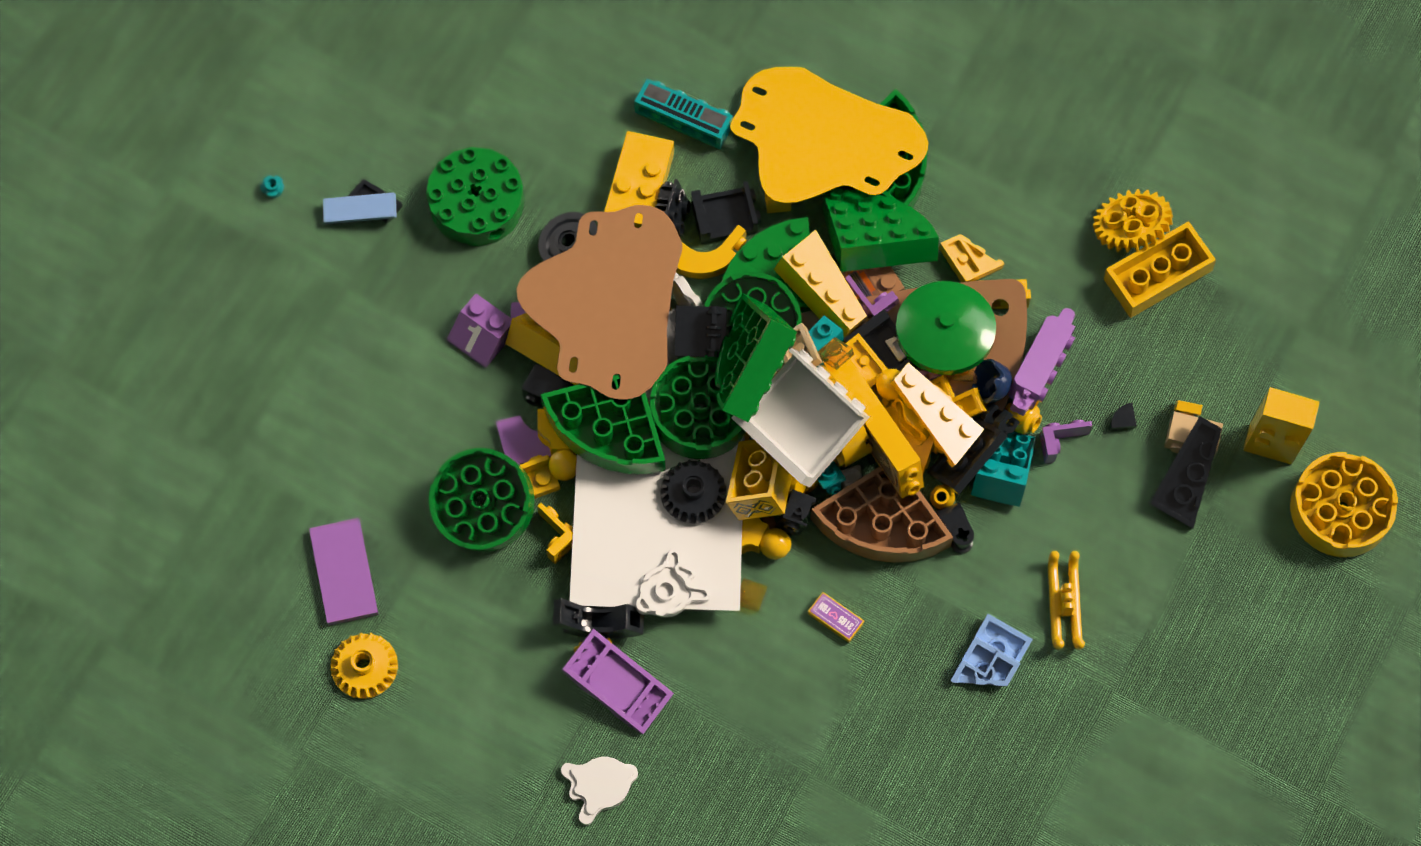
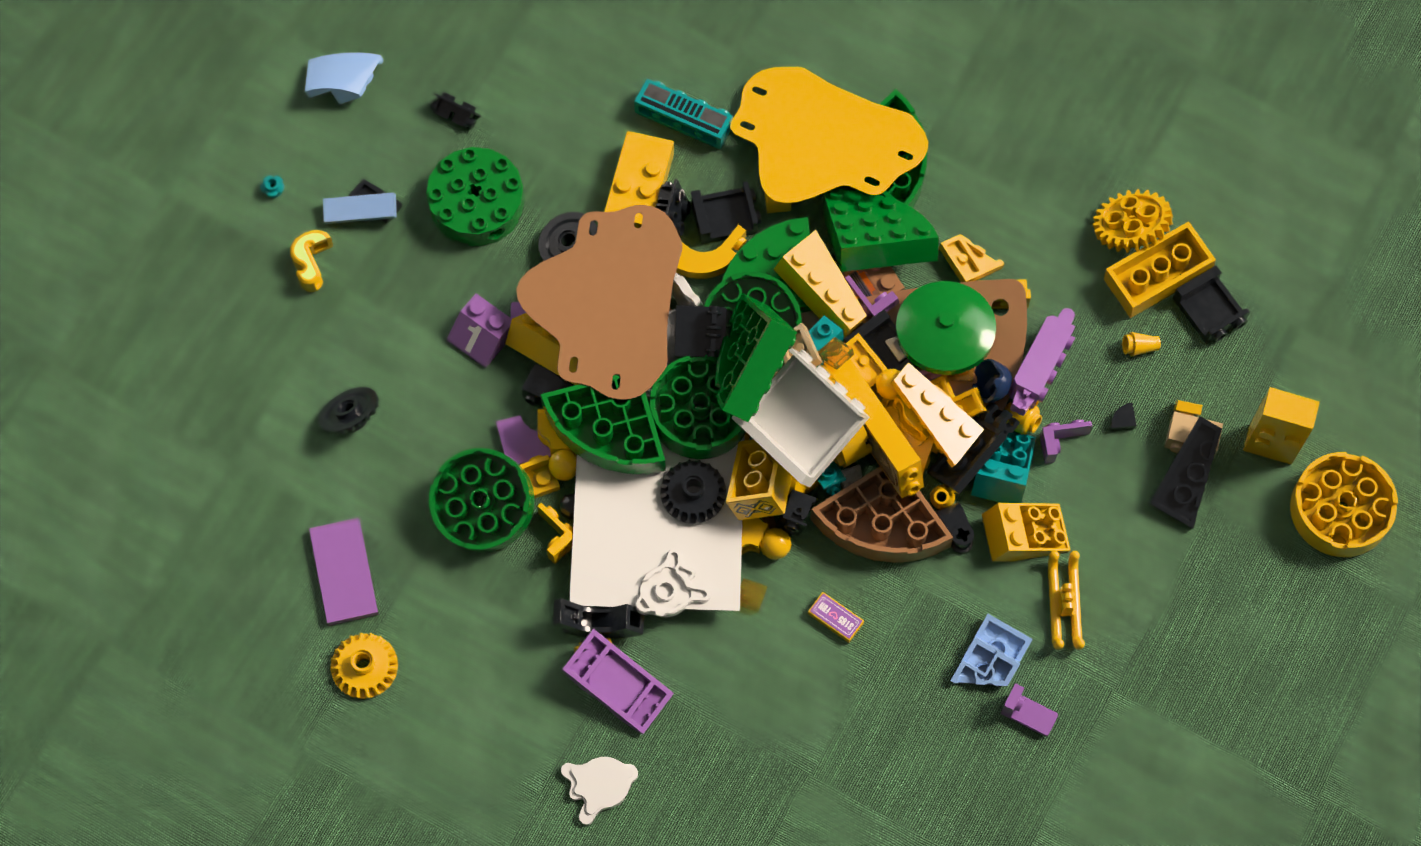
none -> yellow animal [290,230,333,292]
none -> light blue slope [305,53,383,104]
none -> black gear [318,387,379,436]
none -> black hinge [430,91,482,129]
none -> black tile [560,493,575,520]
none -> yellow slope [982,503,1071,561]
none -> medium lavender bracket [1001,683,1058,737]
none -> yellow cone [1122,332,1161,357]
none -> black panel [1172,265,1250,344]

